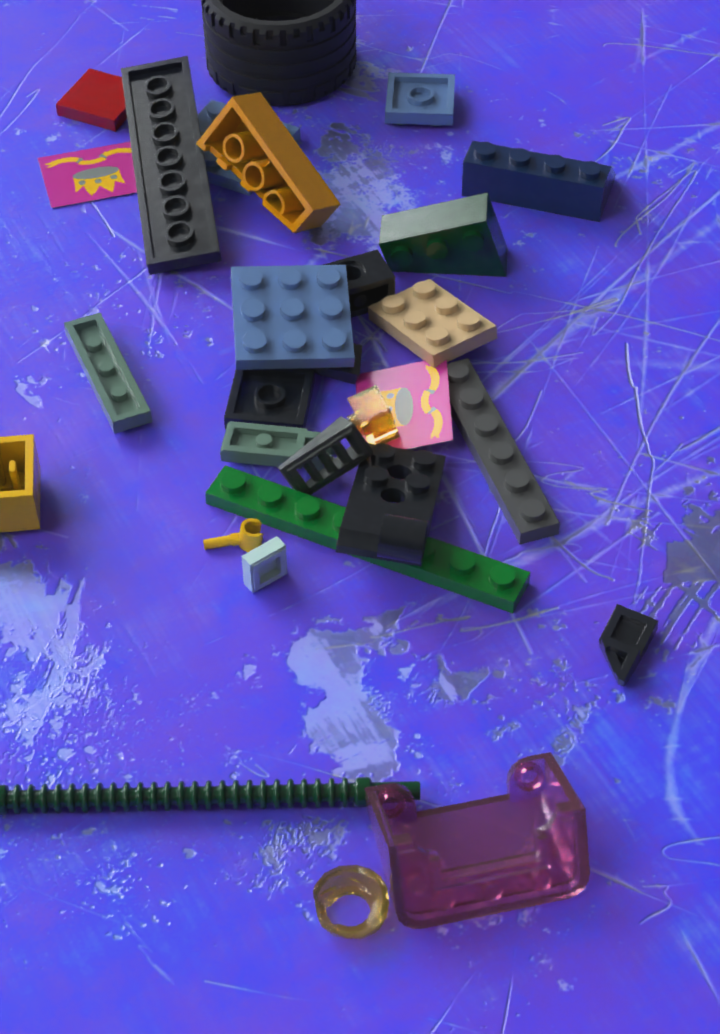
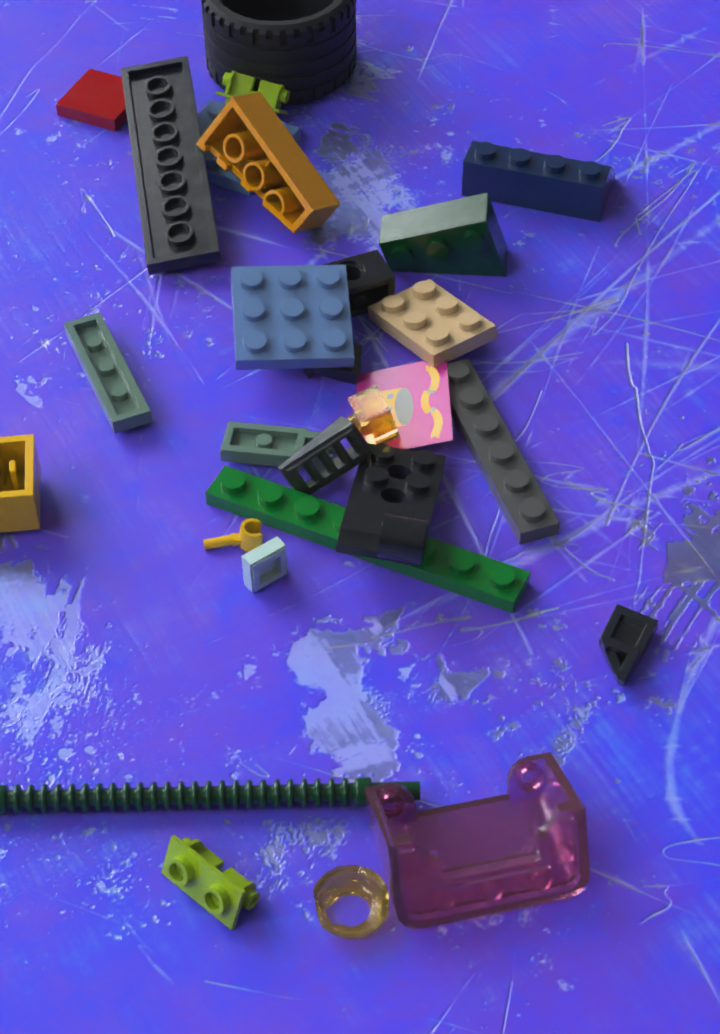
dark pink sticker [38,142,137,208] -> none
black tile [224,368,315,429] -> none
medium blue plate [385,72,455,127] -> none
none -> lime hinge [161,835,260,930]
none -> lime hinge [216,70,290,115]

